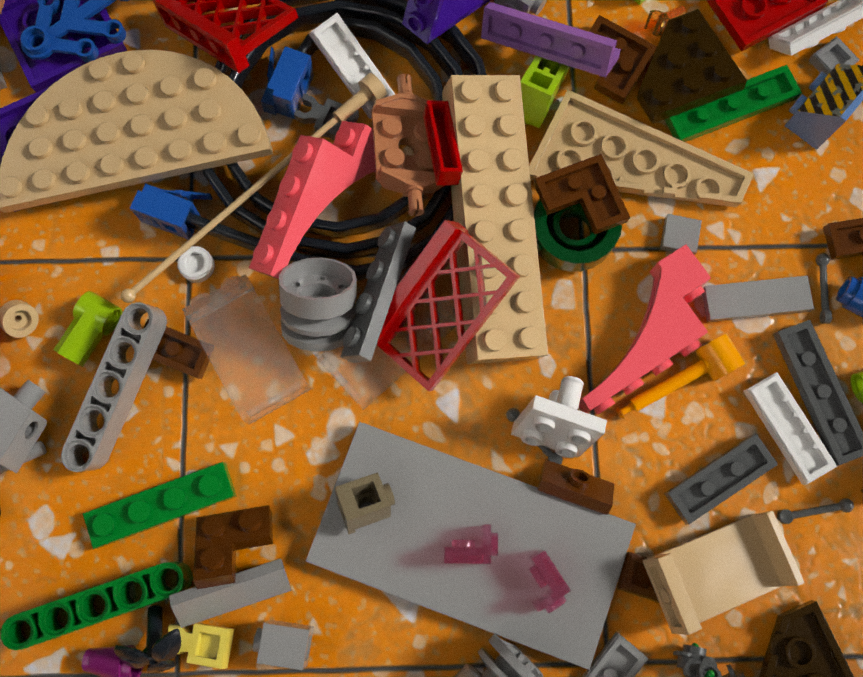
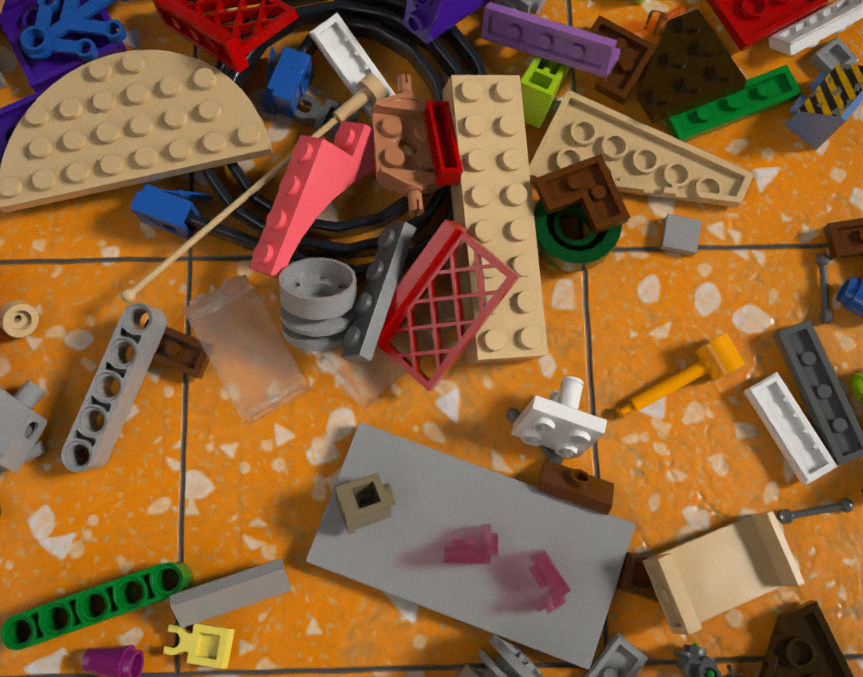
lime piece [53,291,123,367] -> none
green plate [83,462,237,549] -> none
black plant [114,605,181,673] -> none
white tile [177,246,215,283] -> none
reddish brown plate [193,505,273,589] -> none
light grey brick [253,619,314,670] -> none
coral arch [579,244,711,415] -> none
dark grey plate [664,434,778,525] -> none
light grey tile [702,275,814,322] -> none

